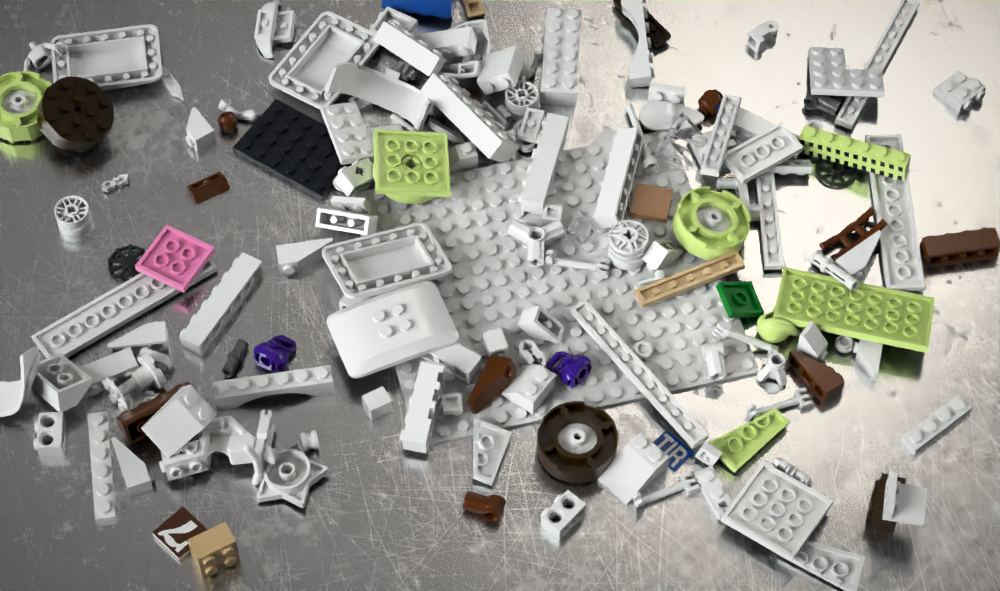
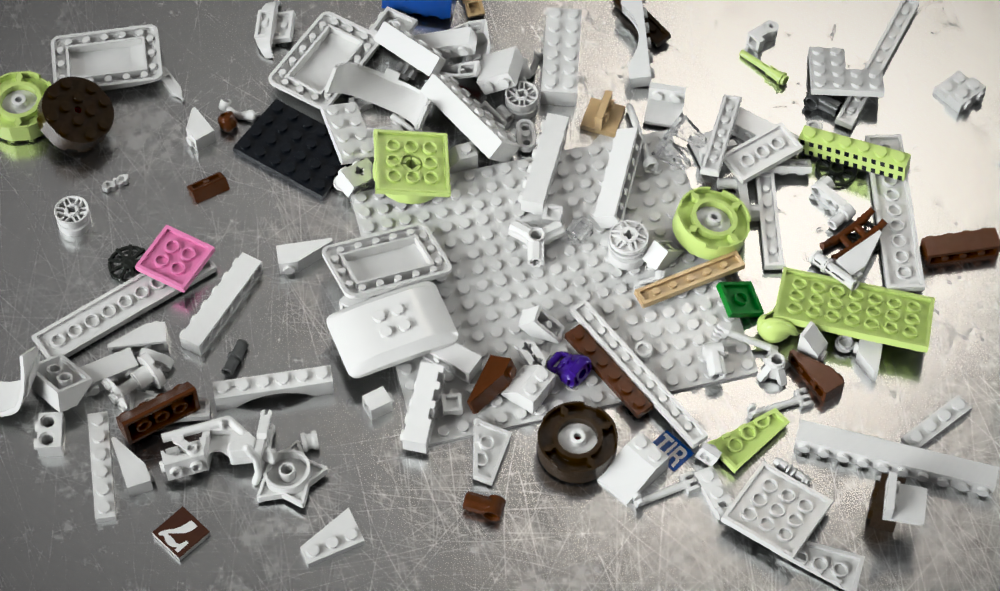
white piece [23,41,68,71] -> none
white slope [141,385,217,458] -> none
tan brick [188,522,240,577] -> none
dark purple piece [253,335,296,373] -> none
white brick [315,207,378,235] -> none
white plate [331,196,372,214] -> none
white piece [426,118,466,144] -> none
white brick [483,328,508,359] -> none
white plate [518,107,545,144] -> none
white brick [541,490,586,540] -> none
white hinge [545,250,611,278] -> none
medium nougat tile [629,183,673,223] -> none
white shield [639,101,704,131] -> none
reddish brown head [698,89,723,116] -> none
none -> white wing [300,507,365,568]
none -> reddish brown plate [565,324,653,419]
none -> tan bracket [580,90,626,138]
none -> yellowish green pin [739,49,789,86]
none -> white brick [793,419,999,497]
none -> white beam [810,176,856,230]

